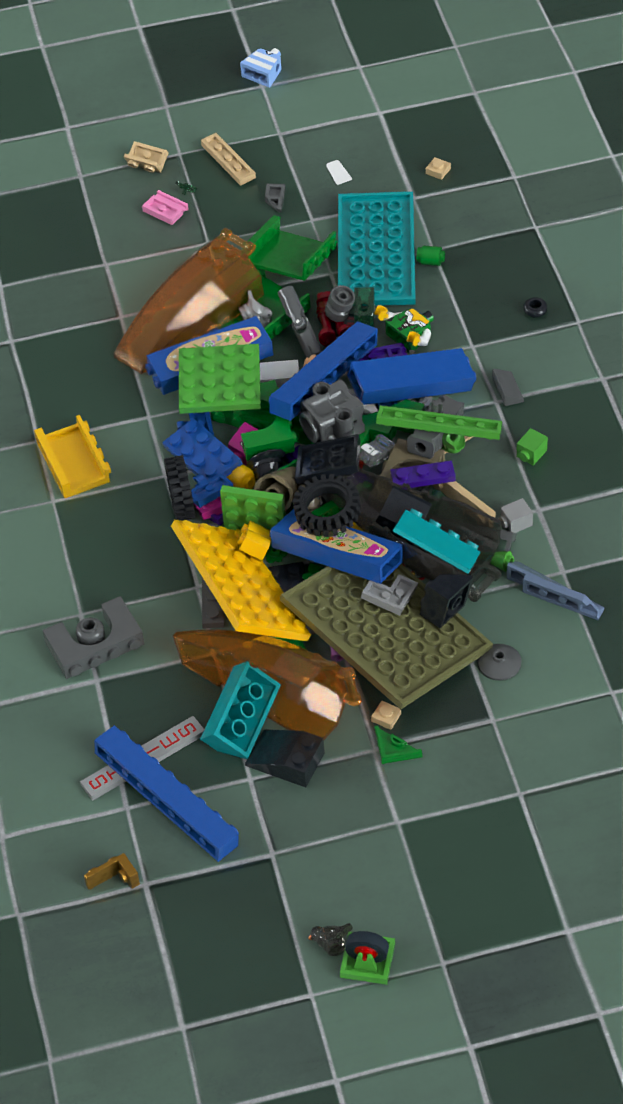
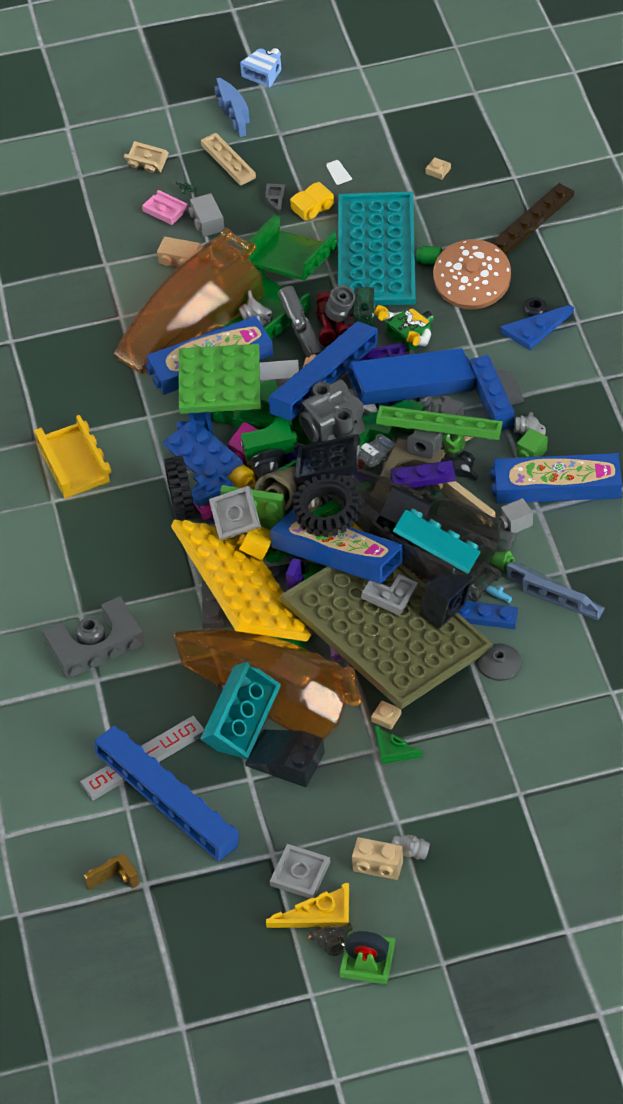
none -> tan brick [157,236,202,271]
none -> light grey brick [188,193,225,237]
none -> light grey plate [209,486,261,540]
none -> medium blue slope [214,78,250,137]
none -> yellow wing [266,883,349,928]
none -> light grey plate [270,844,331,899]
none -> dark purple plate [286,558,304,591]
none -> yellow brick [290,182,334,221]
none -> tan brick [352,837,403,880]
none -> light grey animal [391,834,430,860]
none -> nougat dish [433,239,511,309]
none -> black animal [449,451,478,481]
none -> blue plate [458,601,518,629]
none -> blue brick [470,355,514,431]
none -> medium azure helmet [482,584,512,603]
none -> brick [490,453,622,504]
none -> dark brown plate [491,183,574,255]
none -> blue wing [501,305,574,350]
none -> light grey animal [514,412,546,435]

